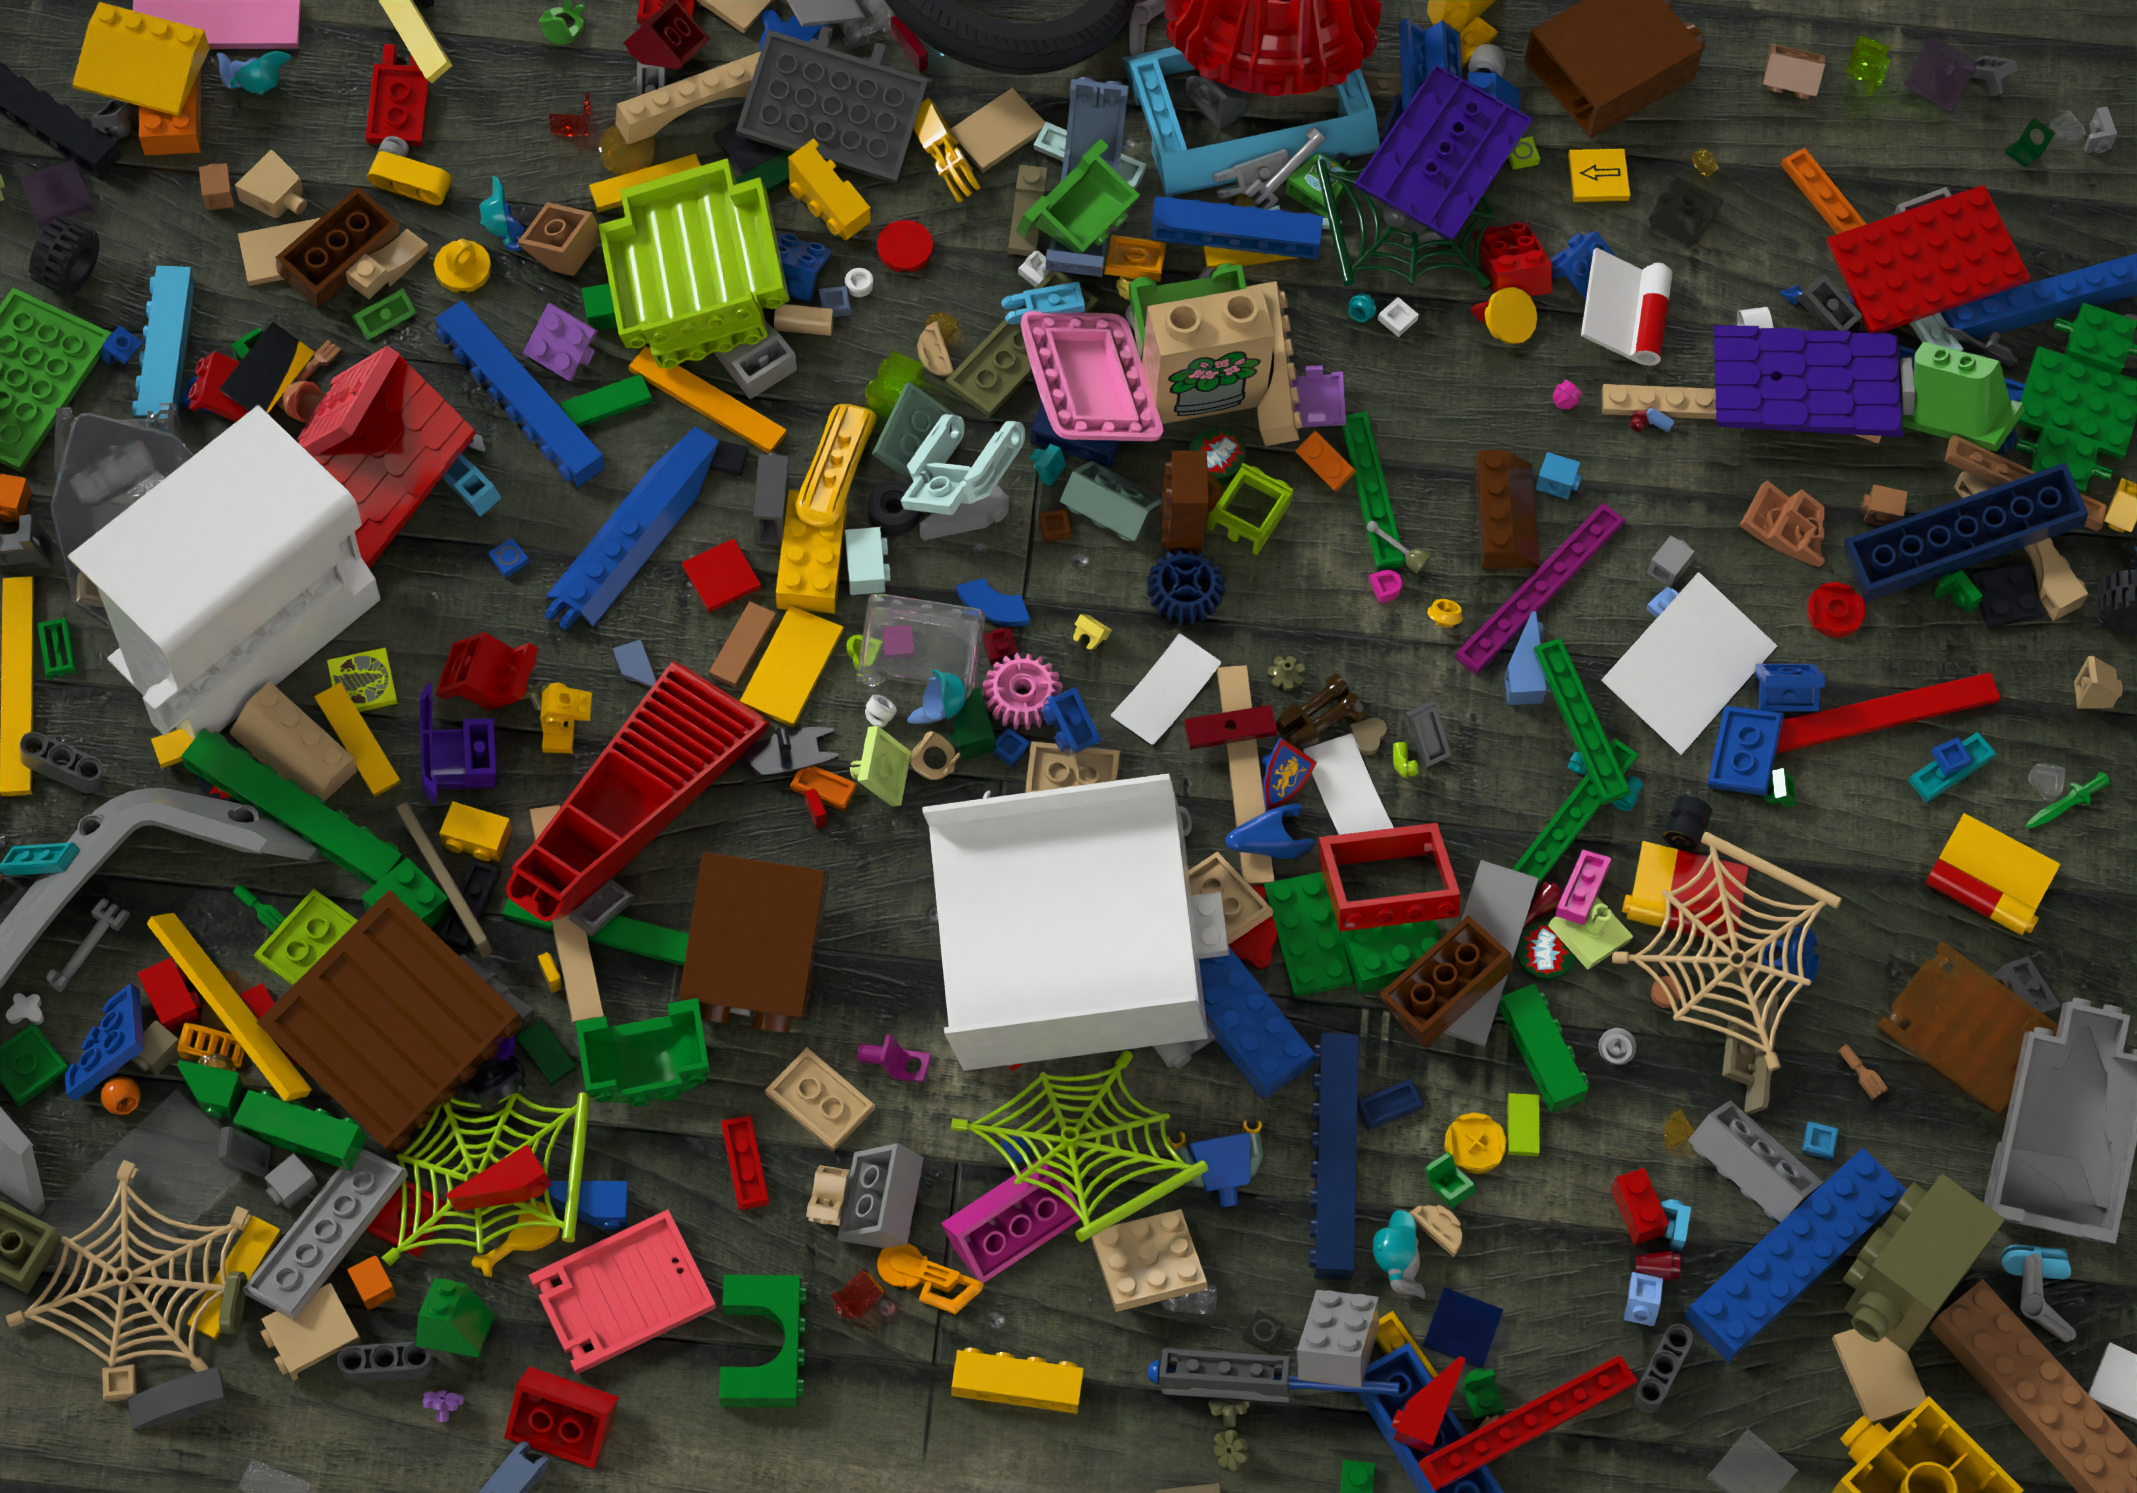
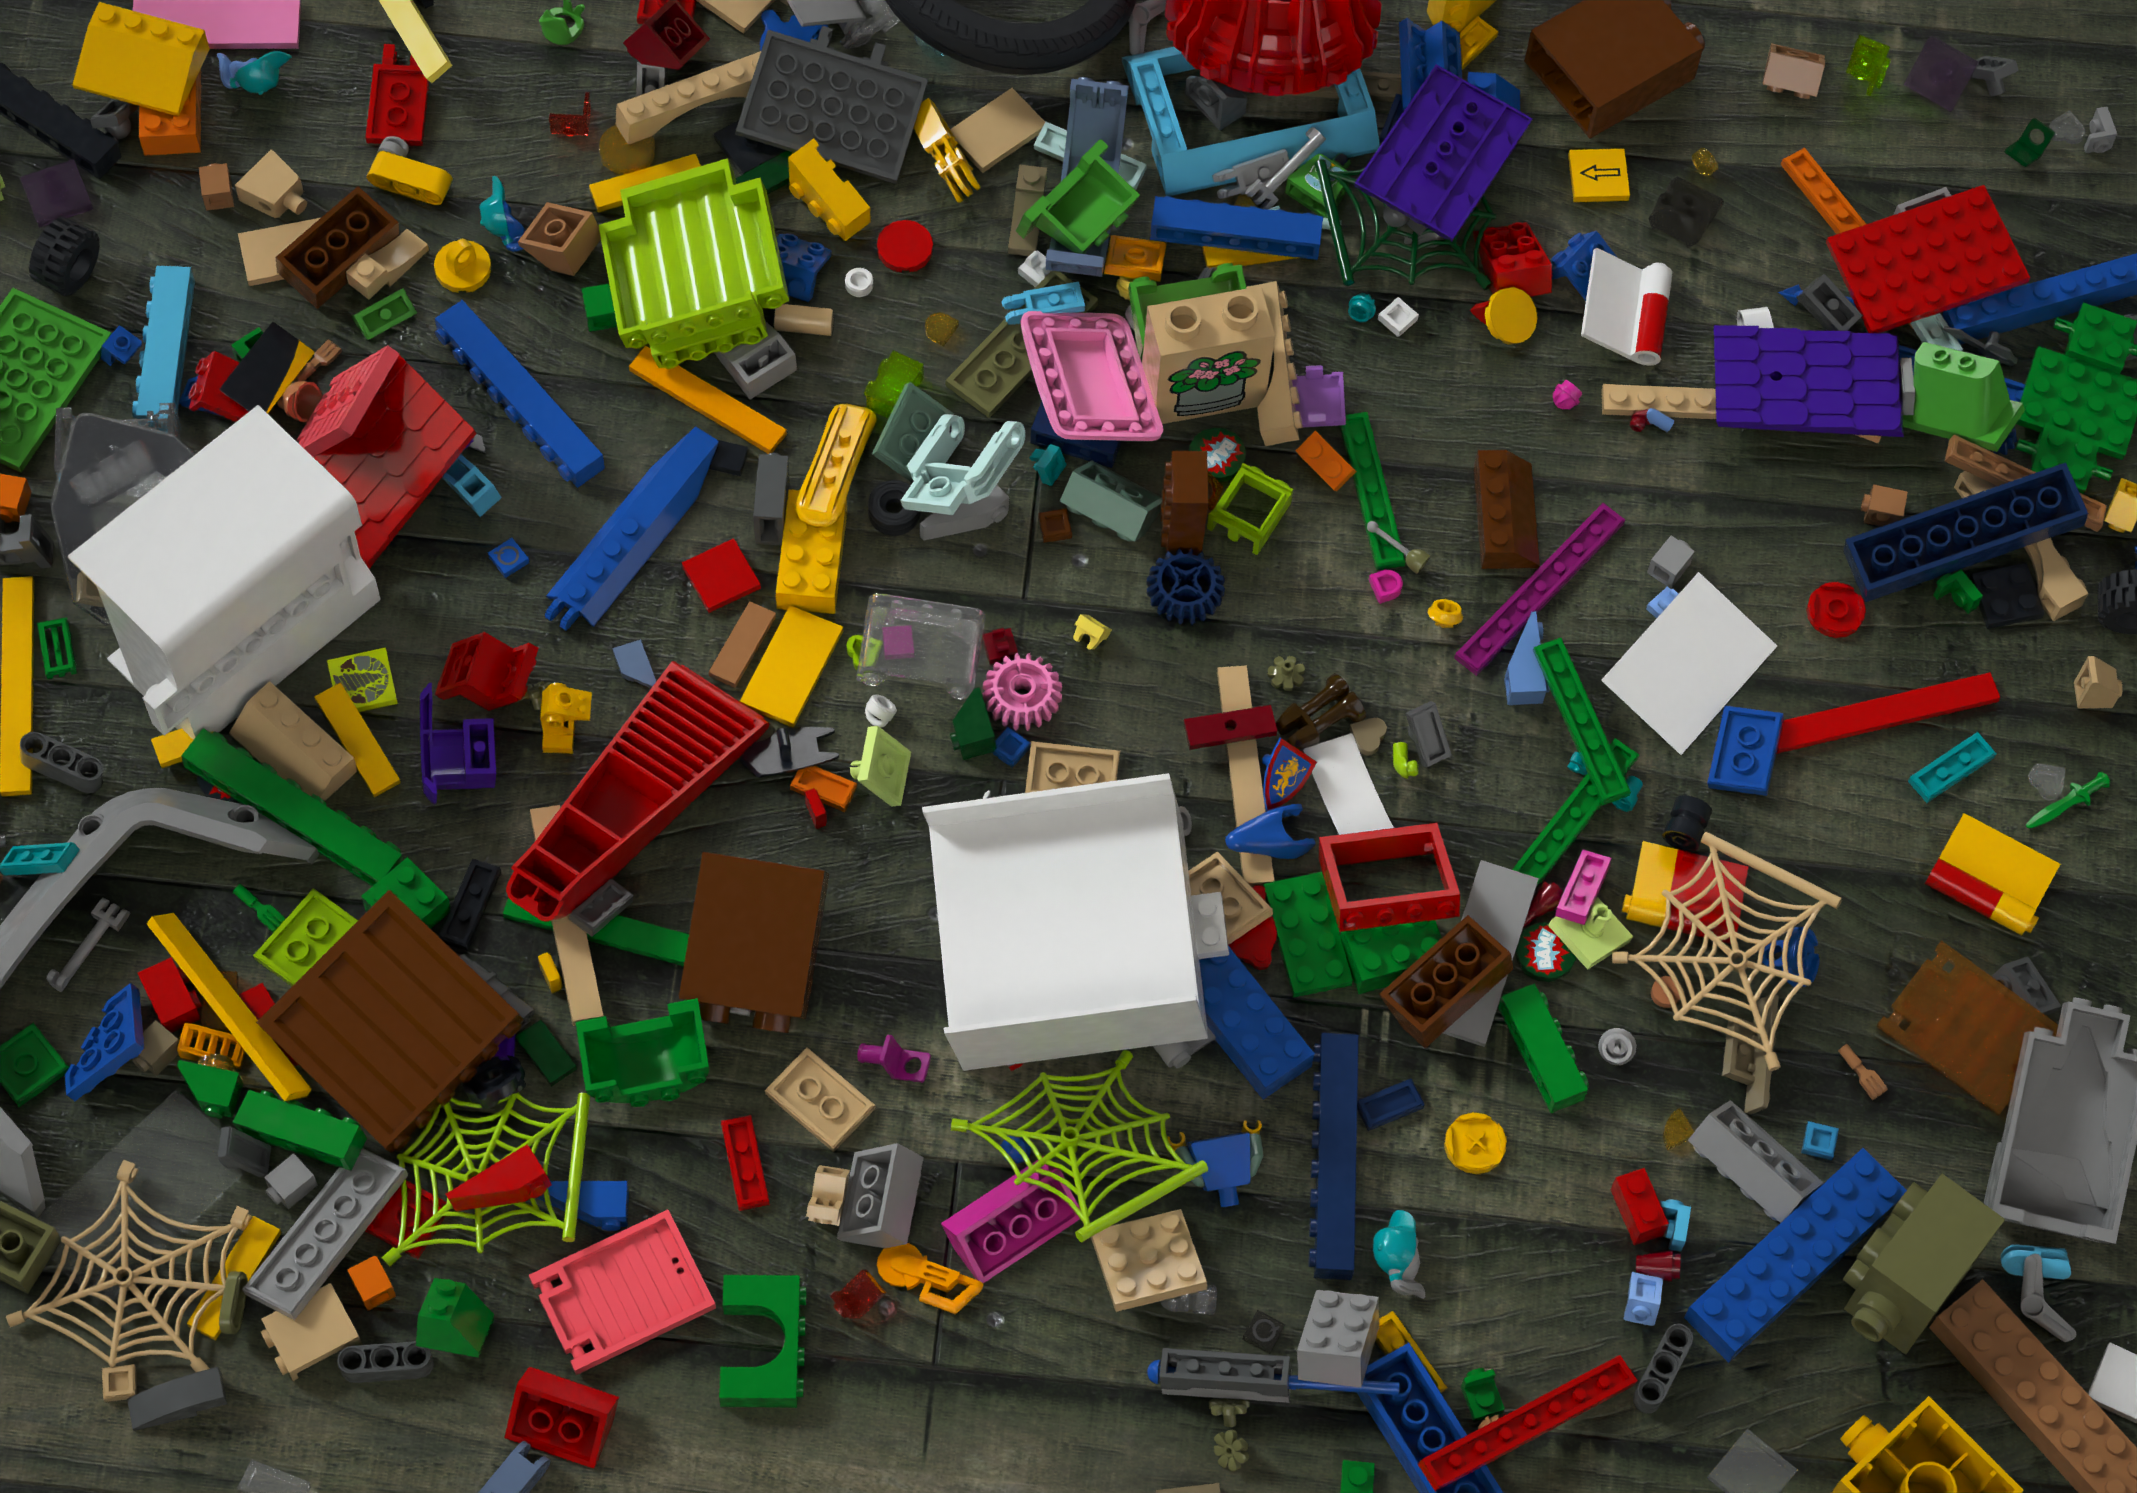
white piece [6,993,44,1025] -> none
orange piece [101,1076,141,1115] -> none
dark tan tile [396,802,492,958] -> none
medium lavender plant [423,1390,464,1422] -> none
yellow brick [440,801,512,862] -> none
yellow piece [472,1201,560,1278] -> none
medium lavender piece [523,303,598,381] -> none
green tile [560,374,652,428] -> none
sand blue tile [819,286,851,317] -> none
light aqua brick [845,527,890,595] -> none
dark red tile [890,15,928,73] -> none
hair [907,669,967,724] -> none
tan piece [910,731,960,780] -> none
tan plate [917,321,954,377] -> none
yellow brick [951,1348,1084,1414] -> none
blue tile [956,578,1030,627] -> none
blue bracket [1041,687,1102,757] -> none
white sticker [1111,634,1221,745] -> none
red slope [1391,1356,1466,1454] -> none
tan plate [1409,1205,1462,1257] -> none
clear blue tile [1422,1287,1504,1368] -> none
green bracket [1425,1152,1476,1208] -> none
light grey head [1468,44,1506,77] -> none
lime tile [1507,1093,1540,1157] -> none
lime tile [1508,137,1540,170] -> none
dark azure brick [1535,452,1582,500] -> none
nougat slope [1739,480,1825,567] -> none
blue bracket [1755,664,1825,711] -> none
green tile [1763,768,1797,808] -> none
tan tile [1832,1329,1927,1424] -> none
blue tile [1930,737,1973,777] -> none

